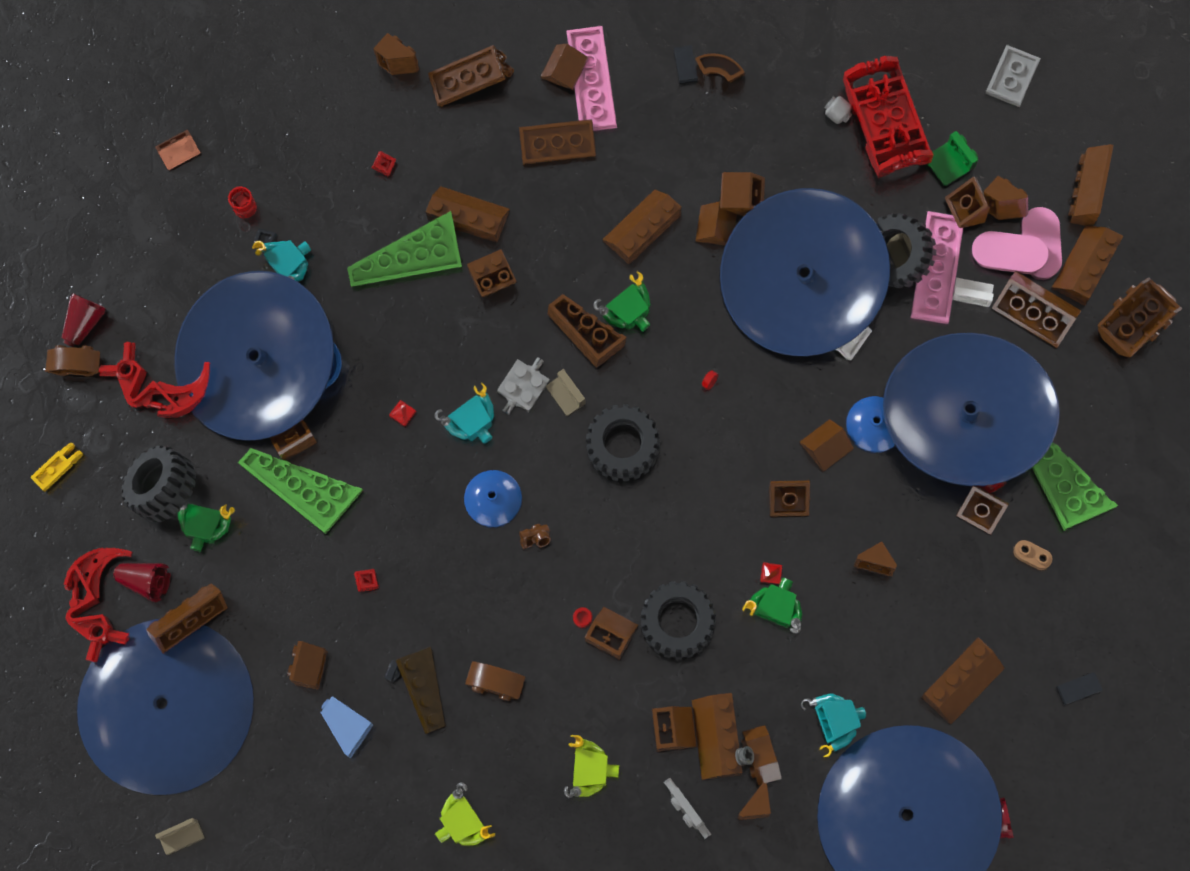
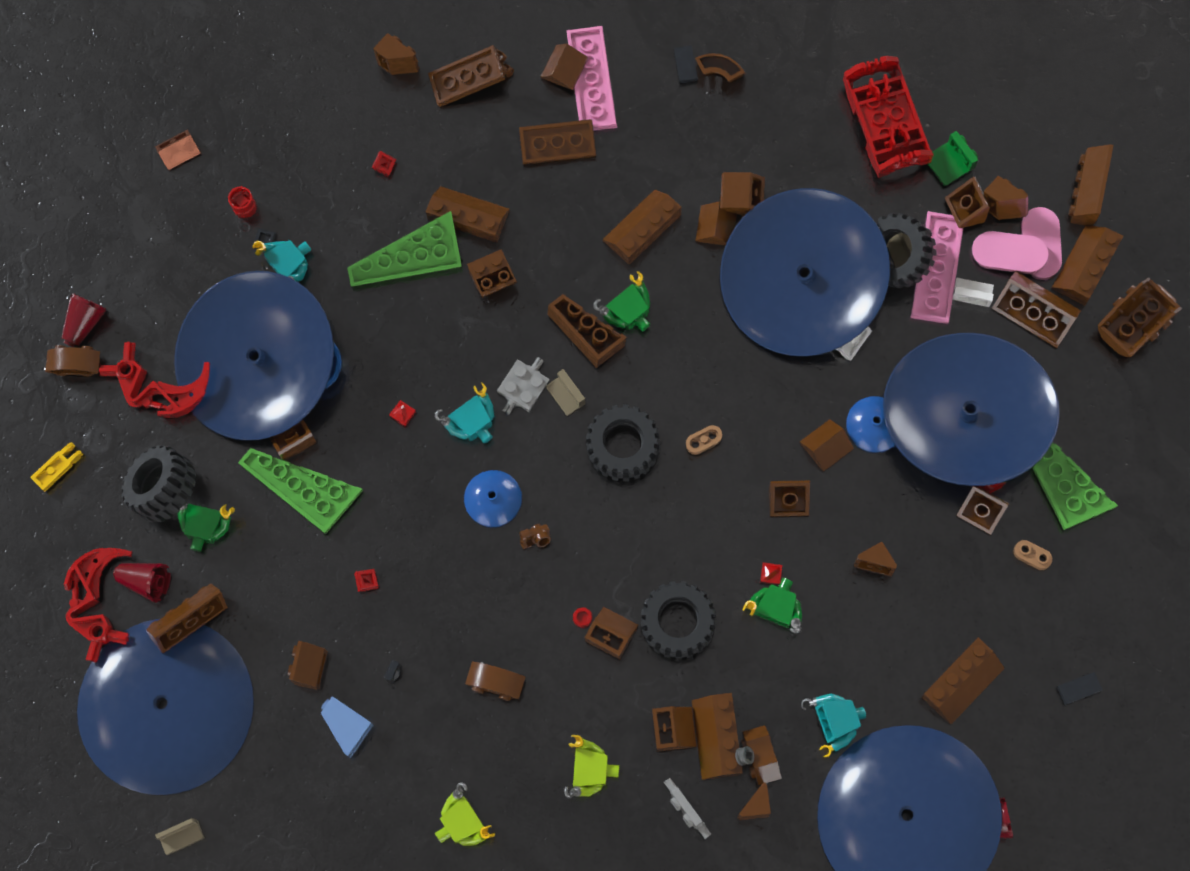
dark brown wing [396,647,445,734] -> none
red tile [702,370,719,390] -> none
light grey head [824,96,852,124] -> none
light grey tile [985,45,1041,107] -> none
none -> medium nougat plate [686,425,722,455]

